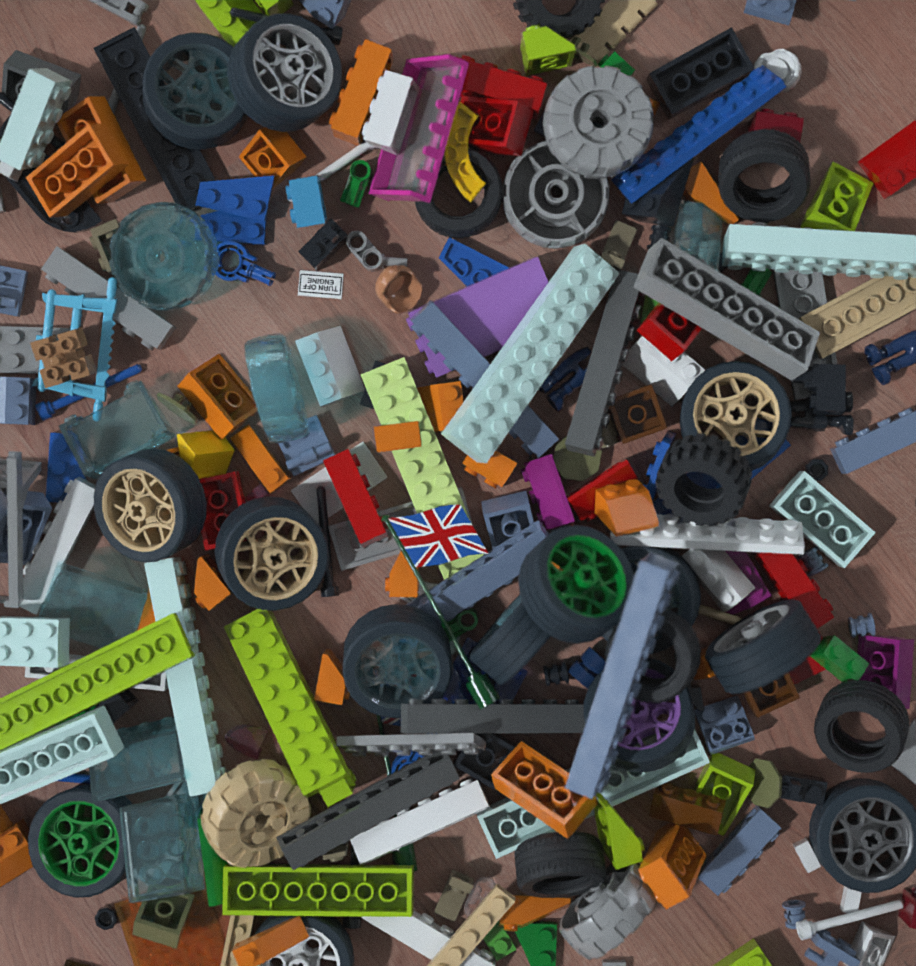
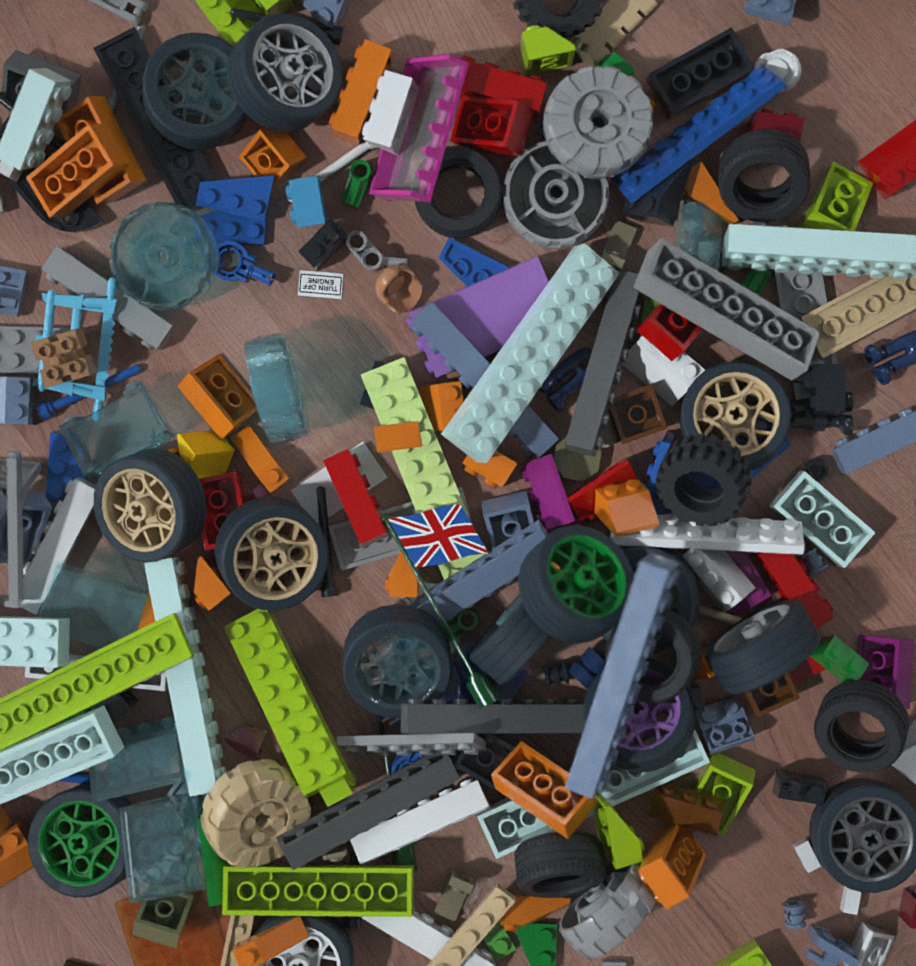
dark tan bracket [89,219,124,275] -> none
black tile [94,905,119,930] -> none
olive piece [157,392,198,425] -> none
sand blue plate [274,415,335,476] -> none
white slope [295,326,365,407] -> none
orange slope [314,648,350,705] -> none
yellow tile [444,101,486,203] -> none
black bush [647,225,672,250] -> none
sand blue brick [698,805,781,896] -> none
olive piece [748,758,782,808] -> none
white piece [796,900,904,941] -> none
sand blue bush [848,613,876,638] -> none

